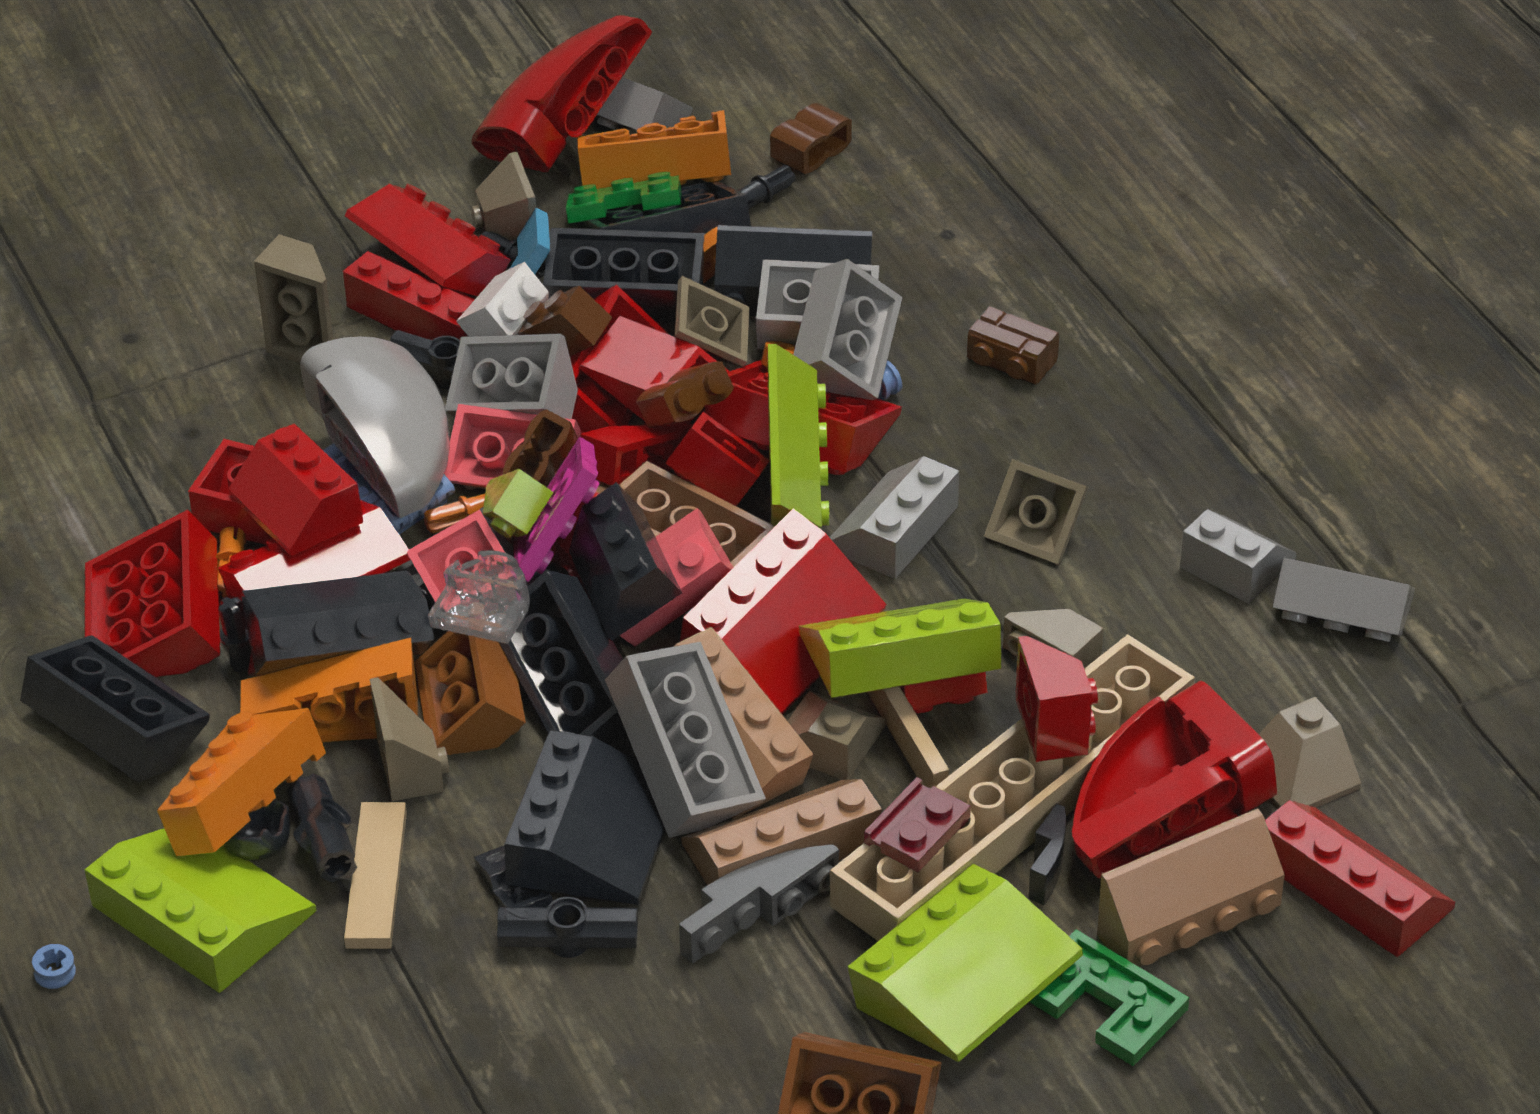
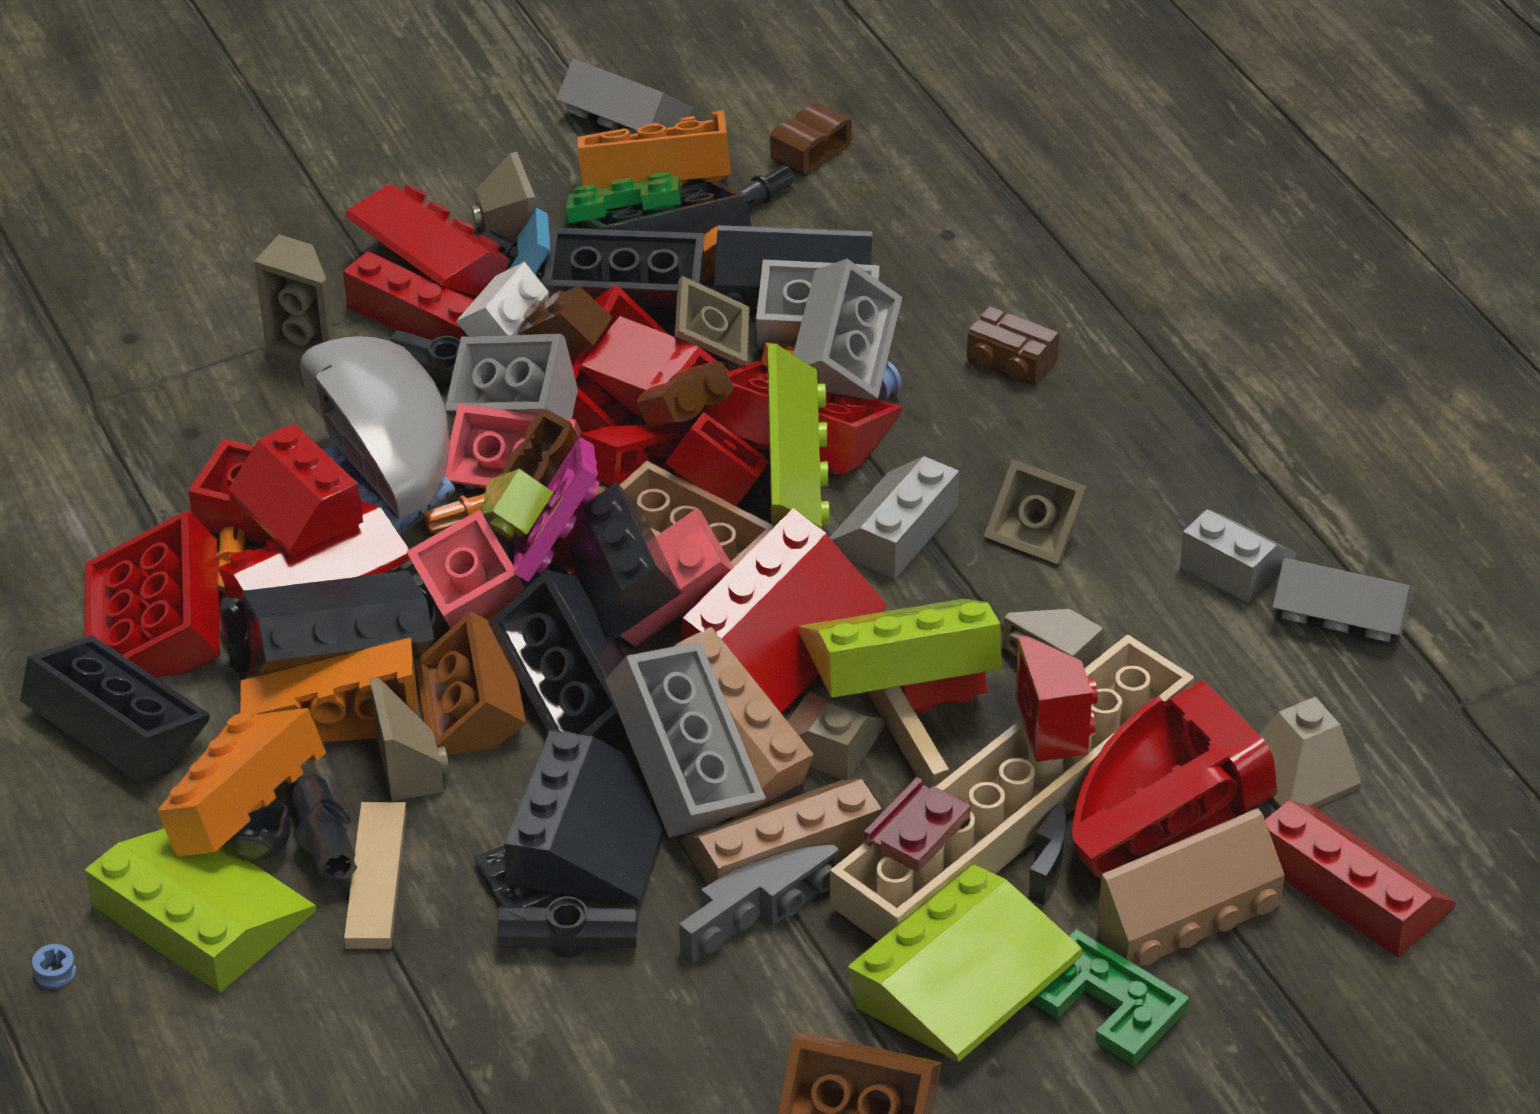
clear slope [428,550,530,644] -> none
red panel [471,15,652,172] -> none

